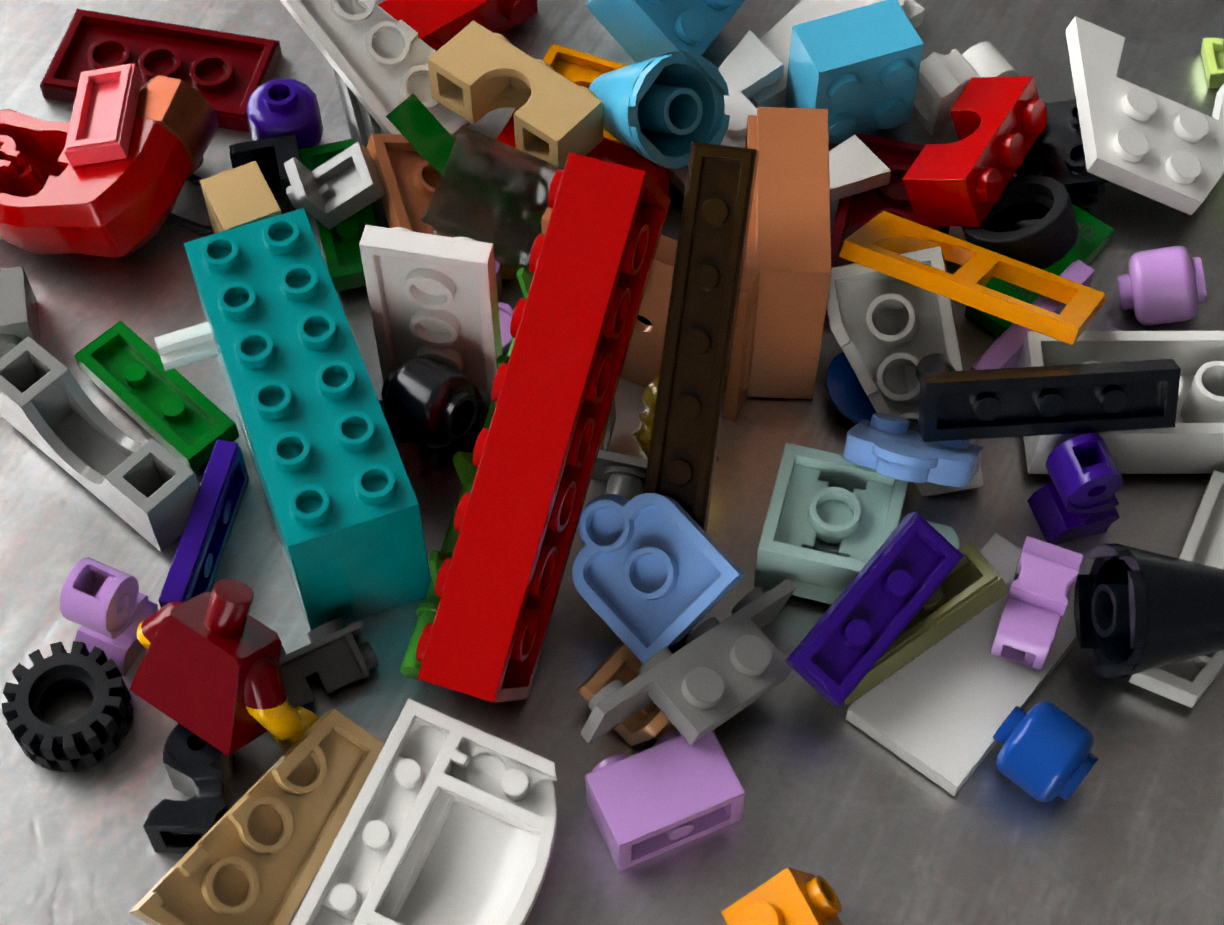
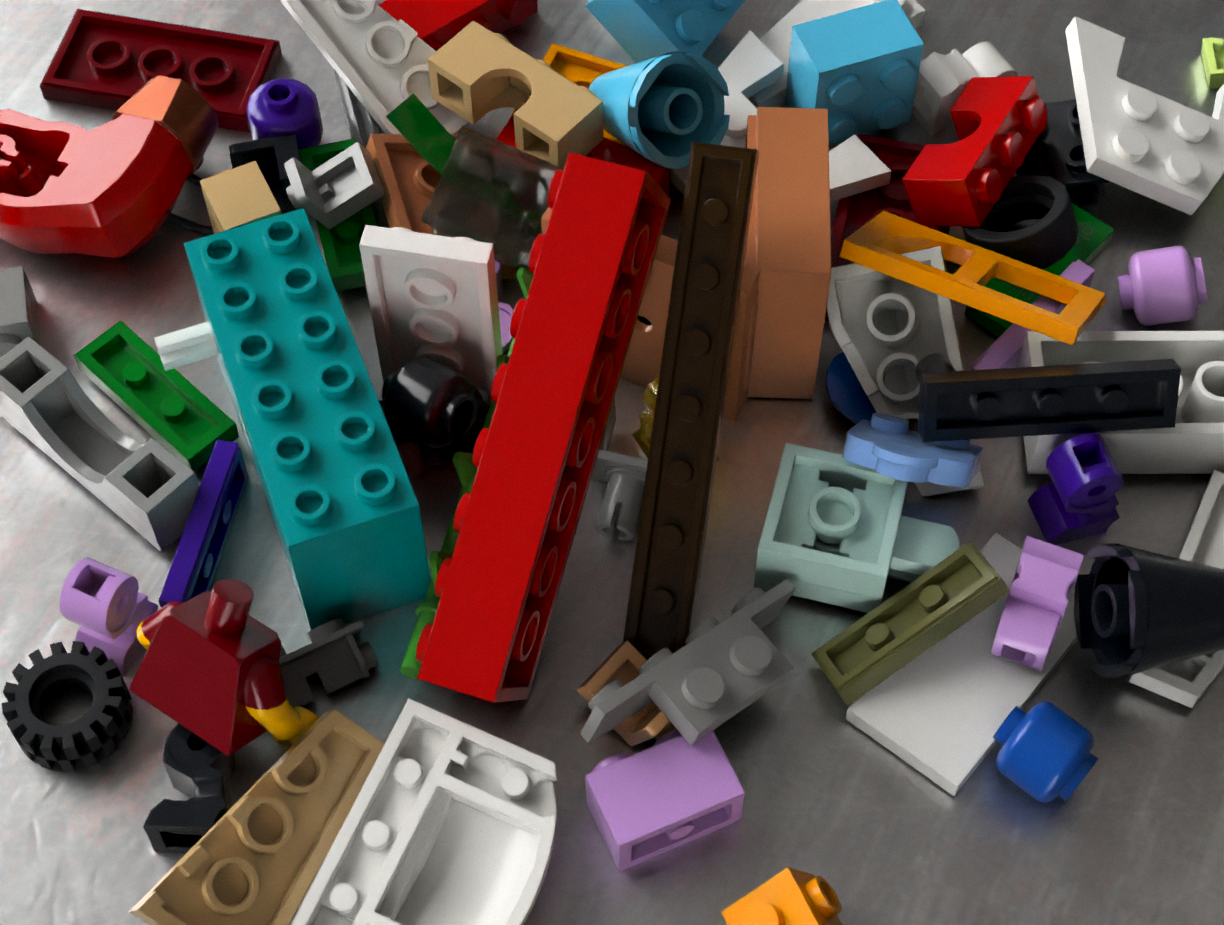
coral tile [64,63,142,167] -> none
light blue plate [572,493,746,664] -> none
dark purple tile [785,512,964,706] -> none

